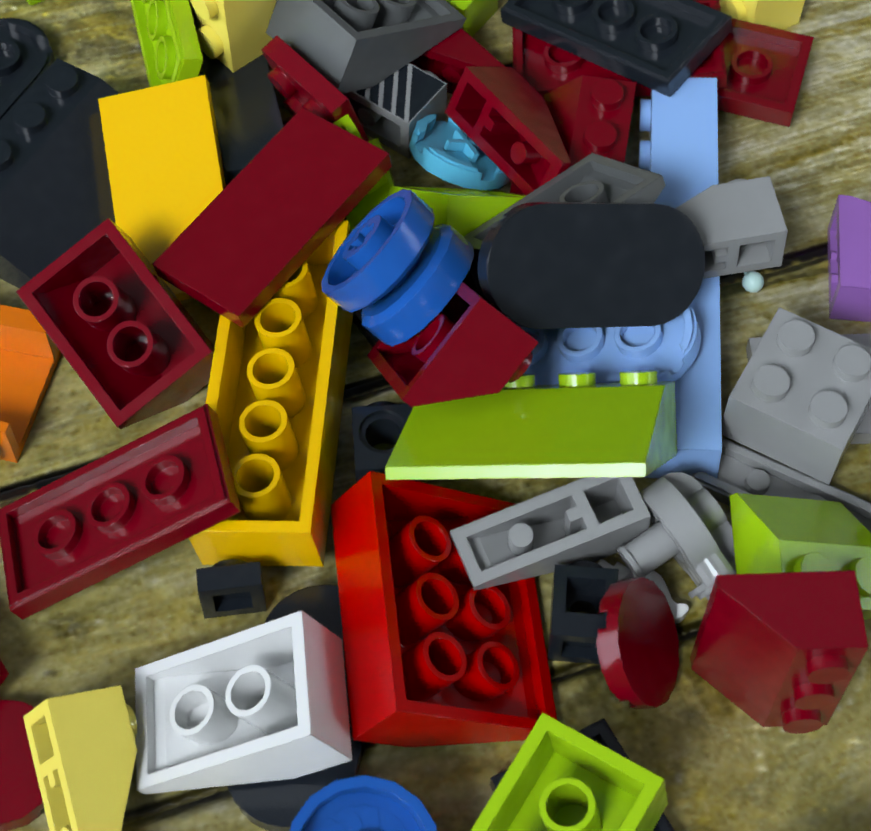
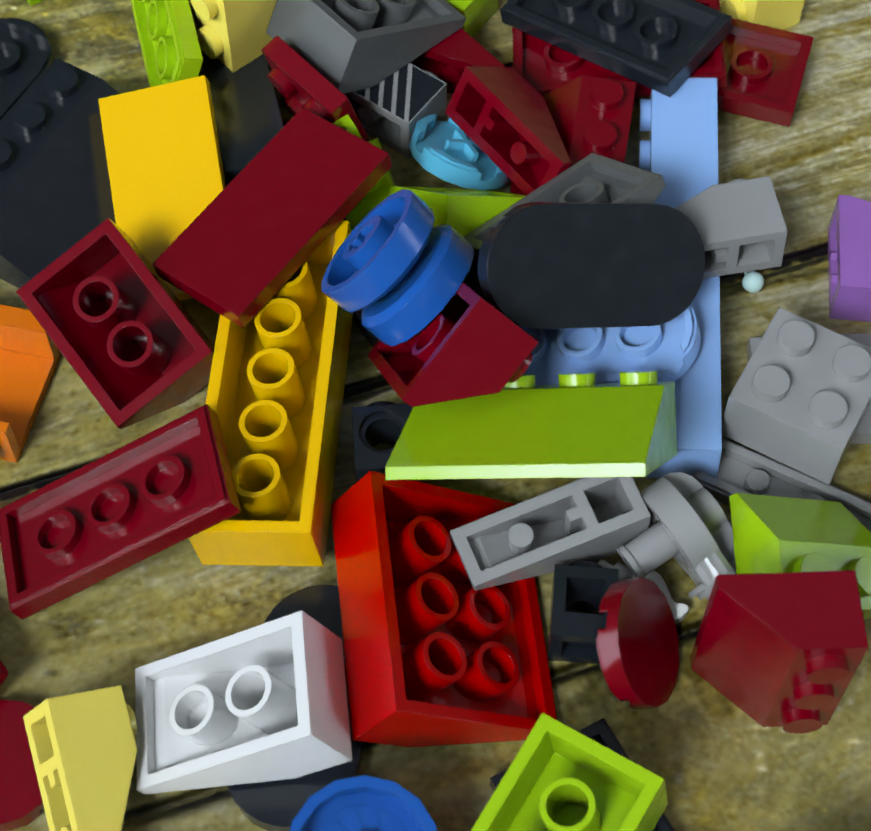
black plate [196,559,267,619] -> none

